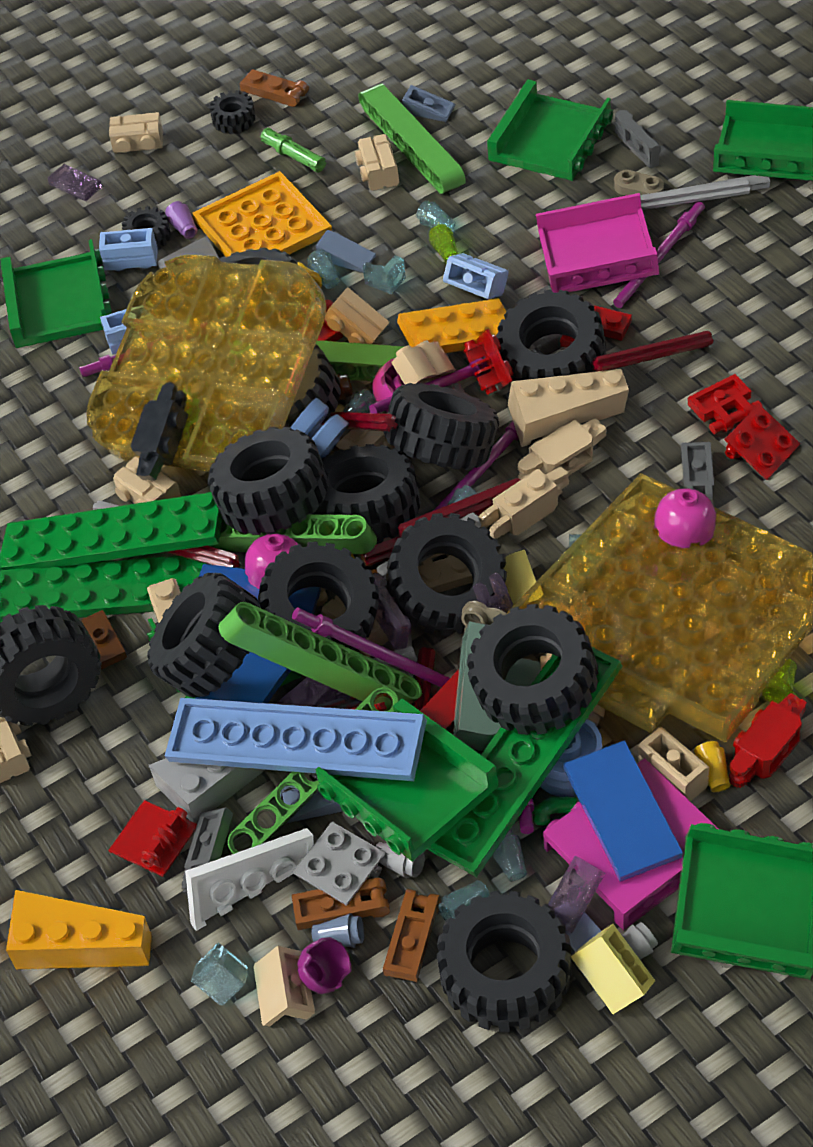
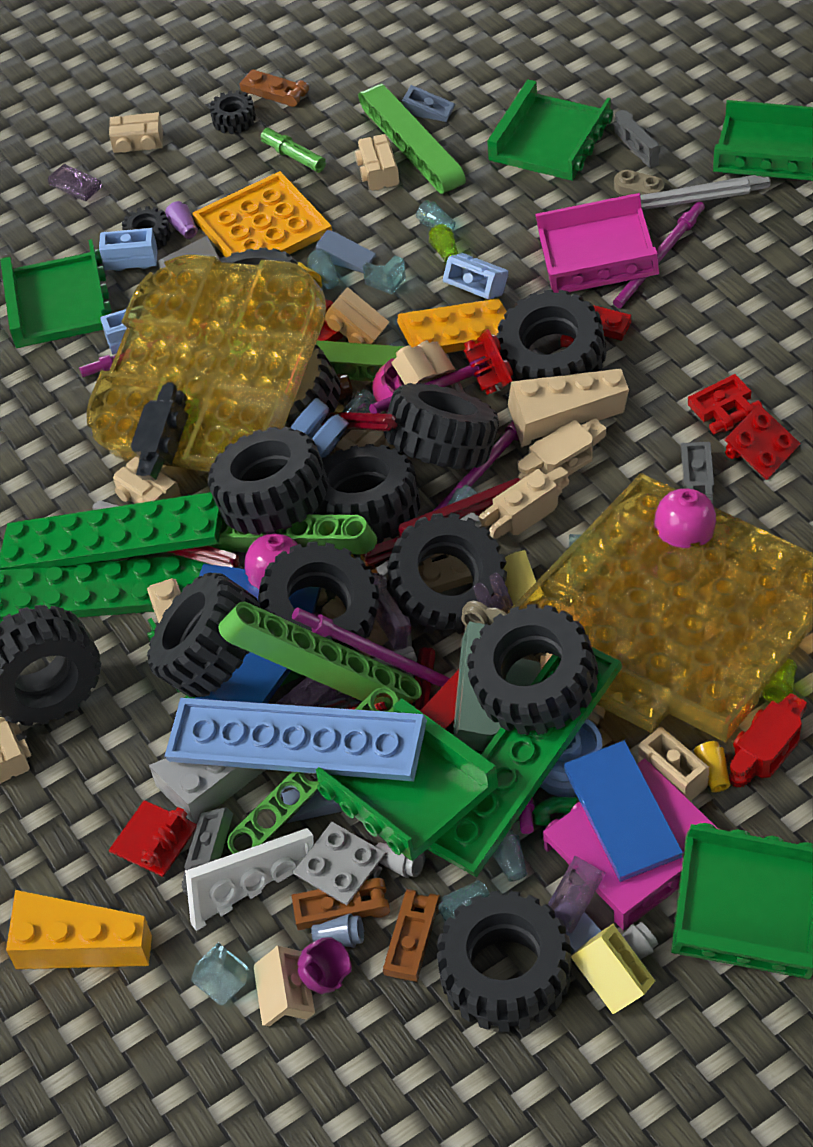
reddish brown plate [81,610,127,670] -> none
dark red axle [592,330,714,372] -> none

